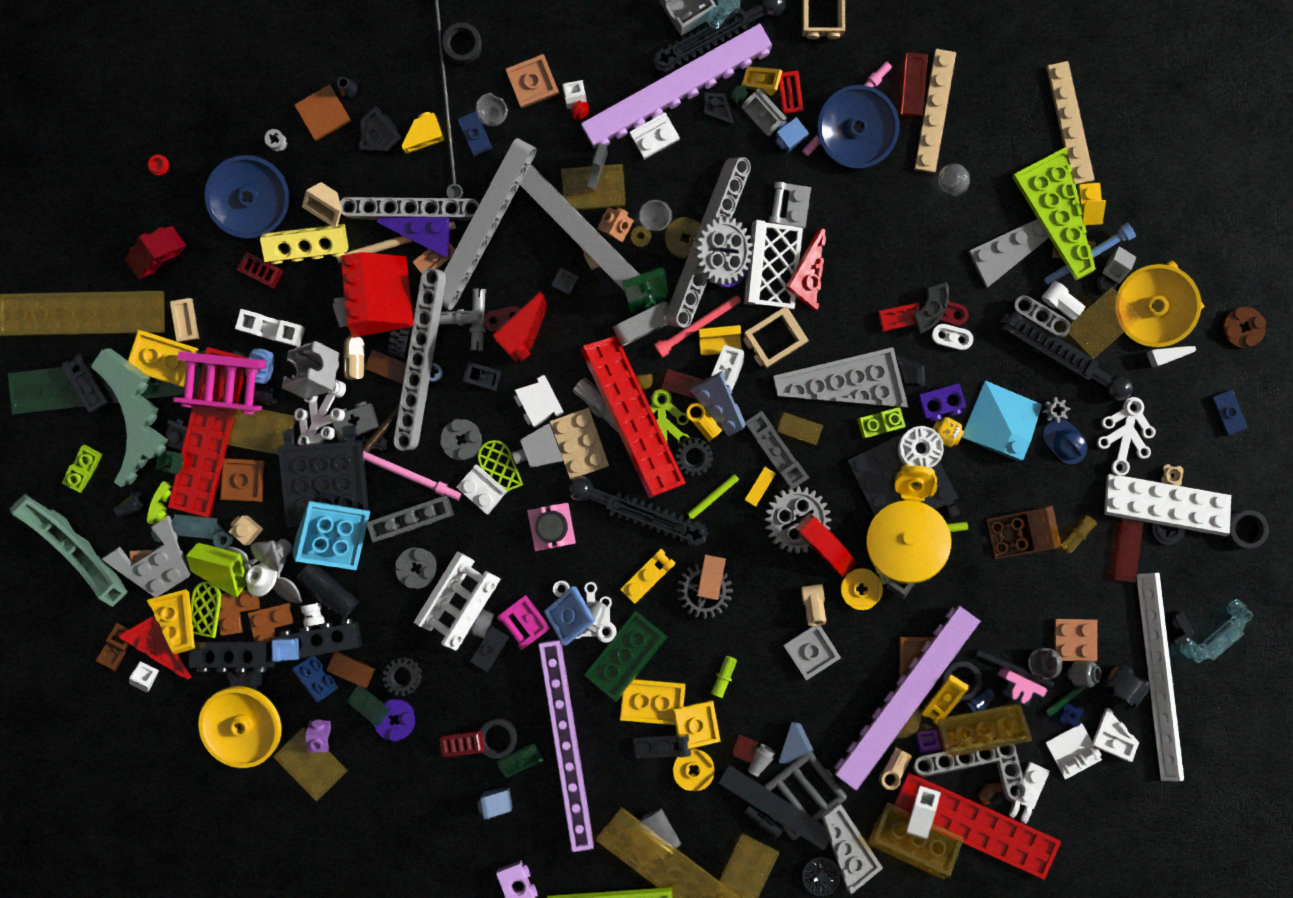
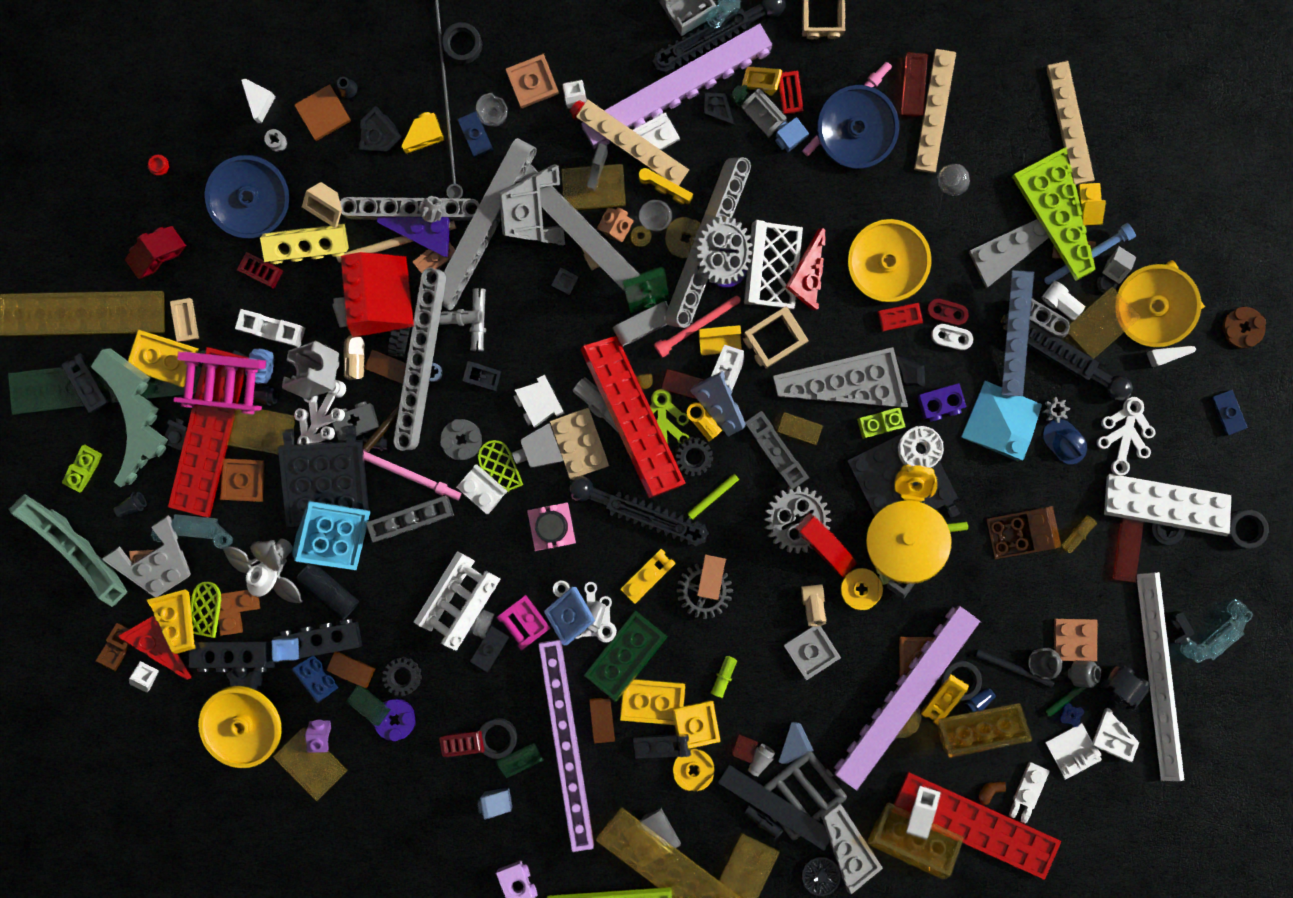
lime slope [147,481,173,524] -> none
clear green plate [156,450,184,474] -> none
lime slope [187,543,247,597] -> none
tan brick [229,516,263,545] -> none
dark orange plate [248,603,294,642] -> none
white wheel [300,603,325,627] -> none
dark grey plate [395,547,437,589] -> none
dark red plate [484,306,521,332] -> none
red slope [493,293,548,362] -> none
yellow piece [744,467,776,507] -> none
light grey plate [769,182,811,229] -> none
tan piece [879,747,912,790] -> none
pearl dark grey tile [913,282,949,334] -> none
light grey beam [913,740,1026,802] -> none
dark purple slope [916,729,941,757] -> none
yellow head [933,417,964,447] -> none
bright pink piece [998,668,1047,706] -> none
tan plate [1161,464,1183,486] -> none
none -> white slope [242,79,275,123]
none -> light grey gear [418,196,446,222]
none -> light grey wing [499,165,565,245]
none -> tan plate [576,99,689,186]
none -> reddish brown slope [590,697,615,744]
none -> yellow plate [639,168,693,205]
none -> yellow dish [848,219,931,302]
none -> sand blue plate [1002,271,1034,396]

